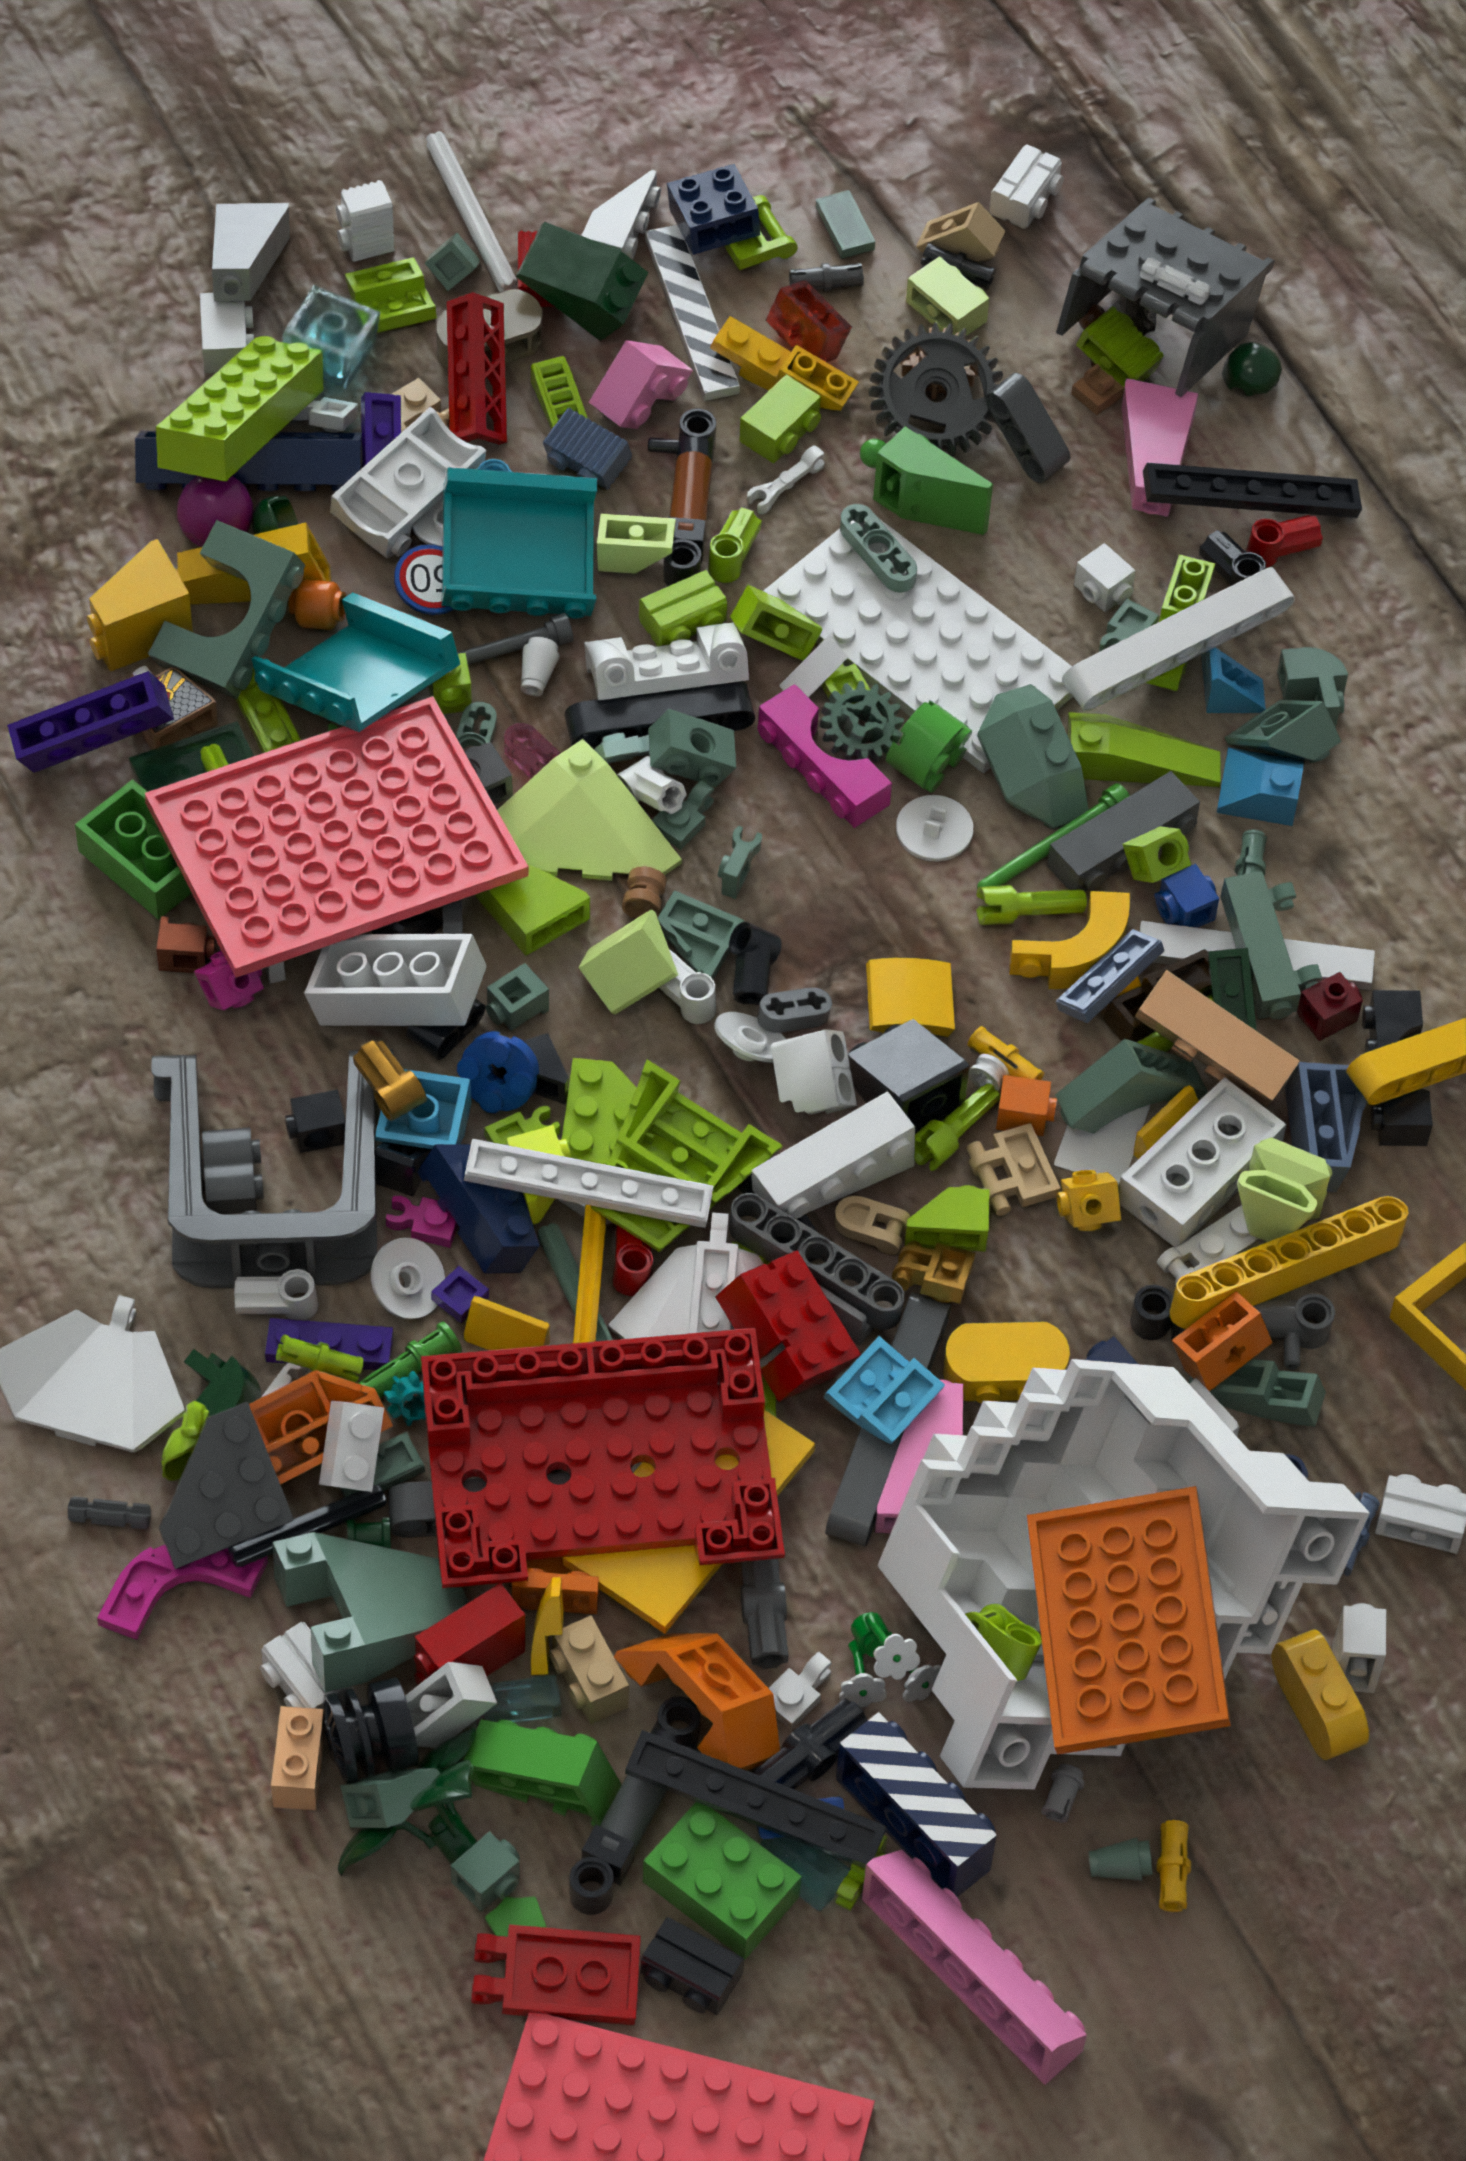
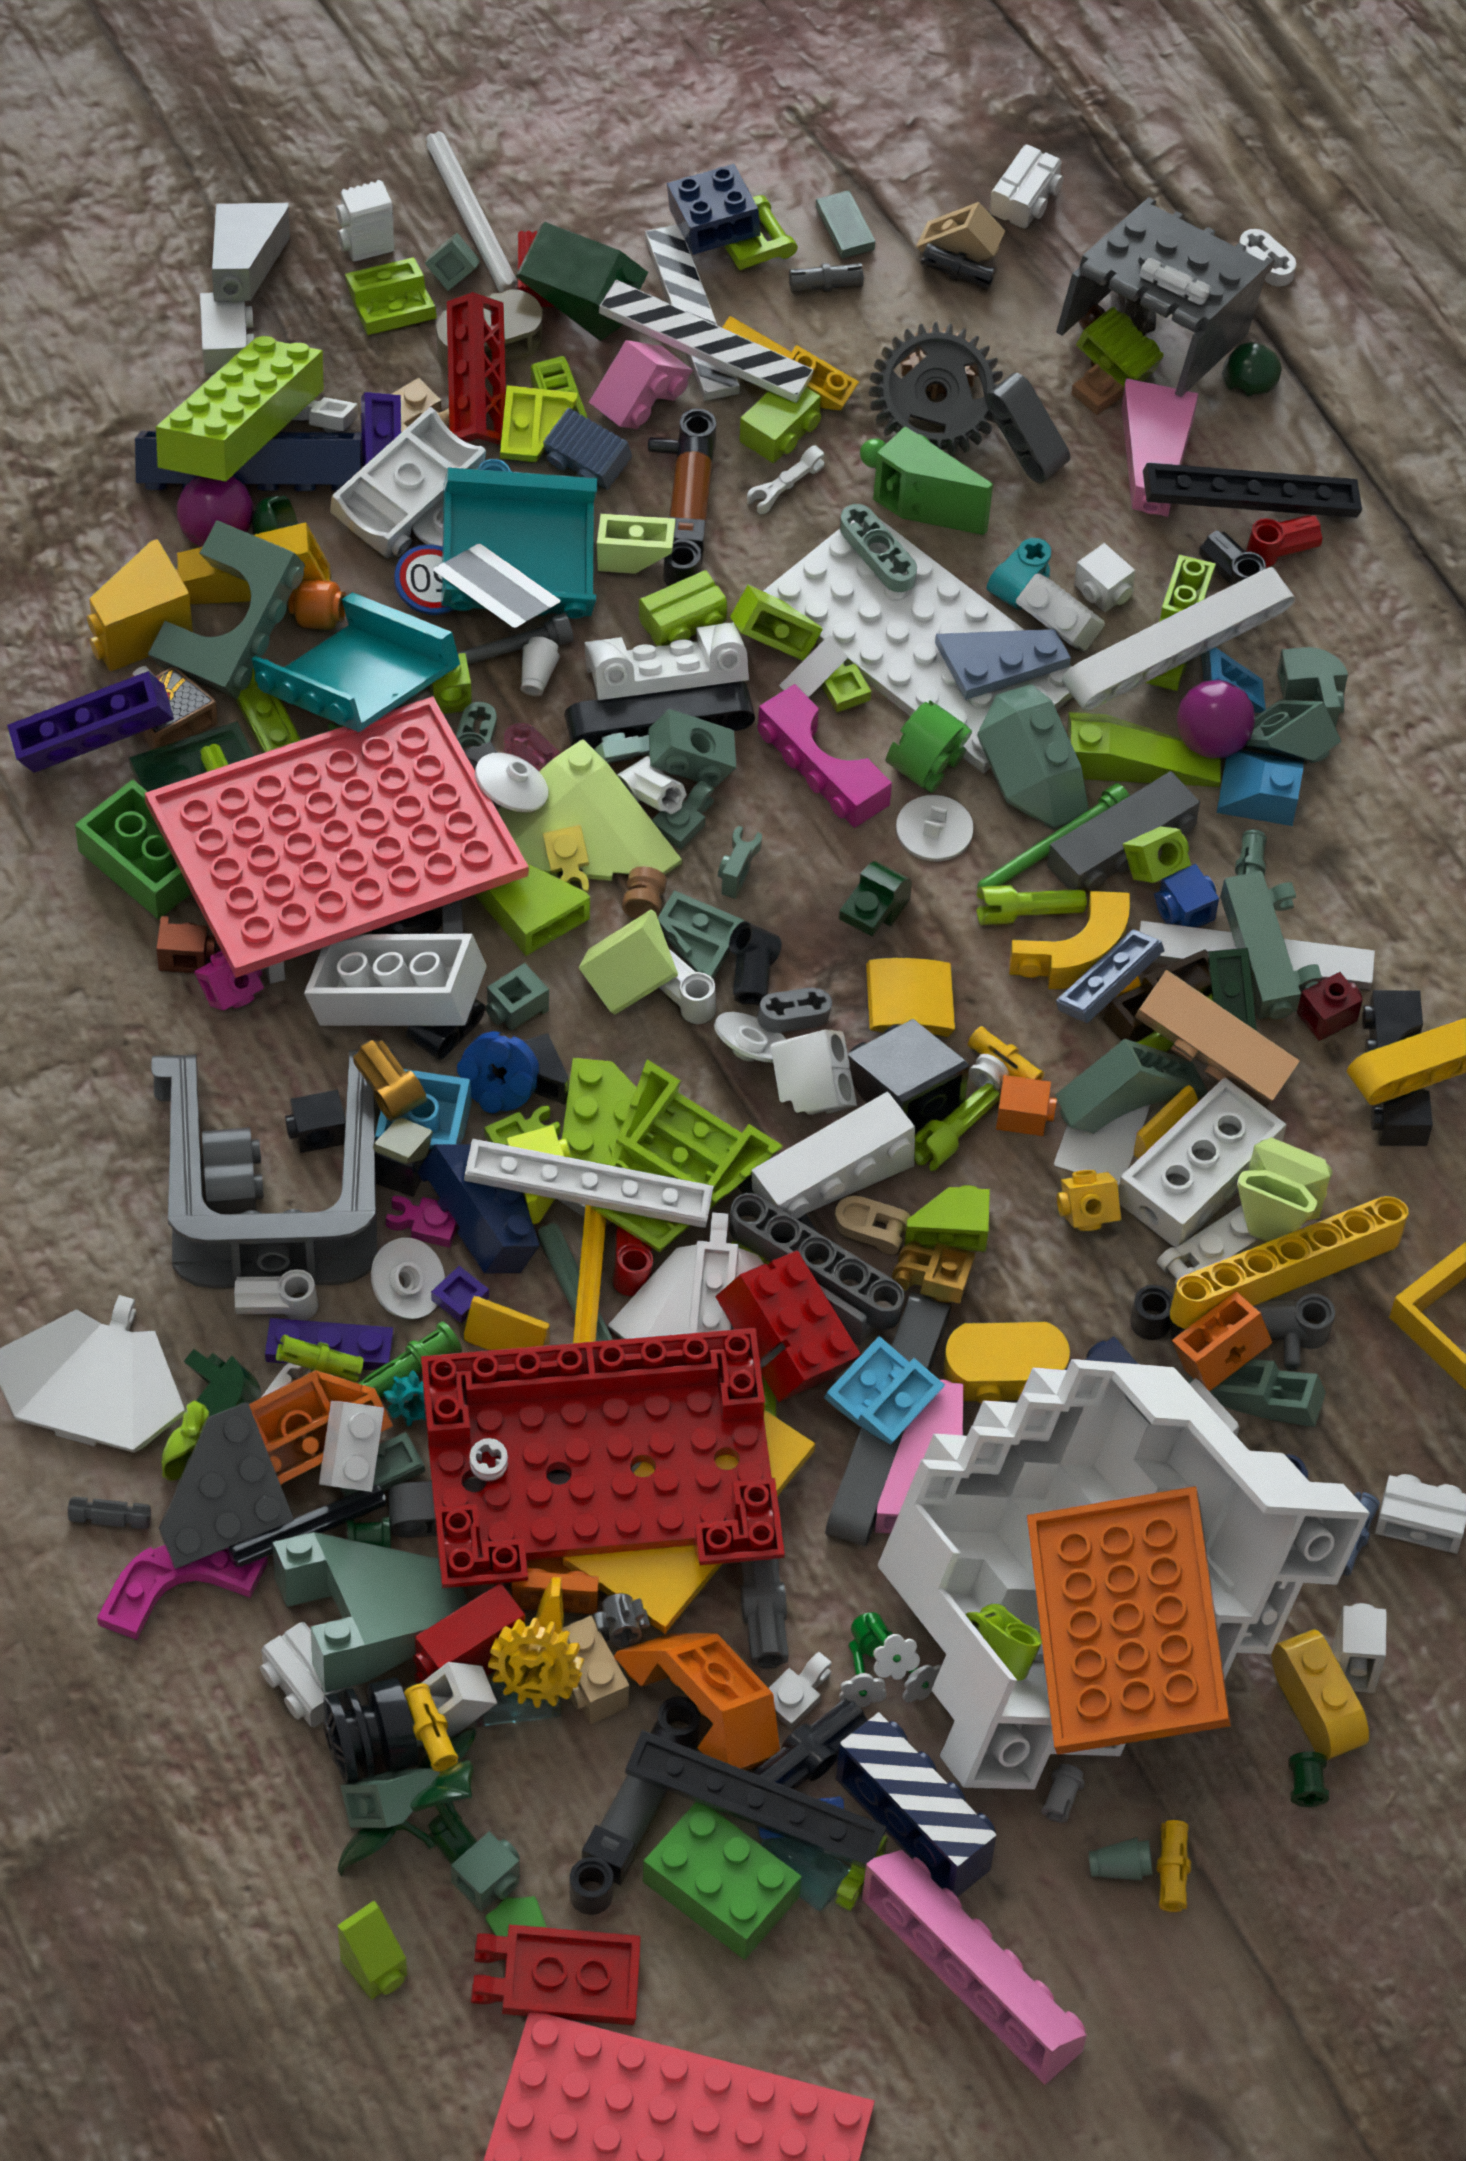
light nougat brick [271,1706,325,1810] -> none
clear light blue brick [282,285,381,389] -> none
bright green wedge [464,1719,622,1826] -> none
white slope [582,170,661,259] -> none
black brick [640,1917,744,2015] -> none
lime piece [708,507,762,583] -> none
clear red brick [765,280,852,362] -> none
sand green gear [819,681,904,763] -> none
yellowish green brick [906,256,989,336] -> none
tan plate [967,1123,1061,1216] -> none
sand green plate [1099,598,1159,652] -> none
sand blue wedge [1285,1062,1367,1192] -> none
none -> lime slope [337,1901,407,2000]
none -> slope [372,1118,433,1164]
none -> yellow pin [404,1683,459,1772]
none -> sticker [433,544,560,628]
none -> white bush [470,1438,508,1481]
none -> white dish [475,753,548,813]
none -> yellow gear [488,1618,584,1708]
none -> neon yellow wing [500,385,577,462]
none -> light yellow plate [543,825,589,893]
none -> dark grey gear [594,1593,650,1647]
none -> white tile [599,280,813,403]
none -> dark green brick [839,861,912,937]
none -> sand blue wing [935,629,1071,700]
none -> teal piece [986,538,1051,610]
none -> white brick [1016,574,1105,652]
none -> magenta piece [1176,680,1255,759]
none -> white beam [1239,229,1296,287]
none -> dark green bush [1288,1751,1329,1807]

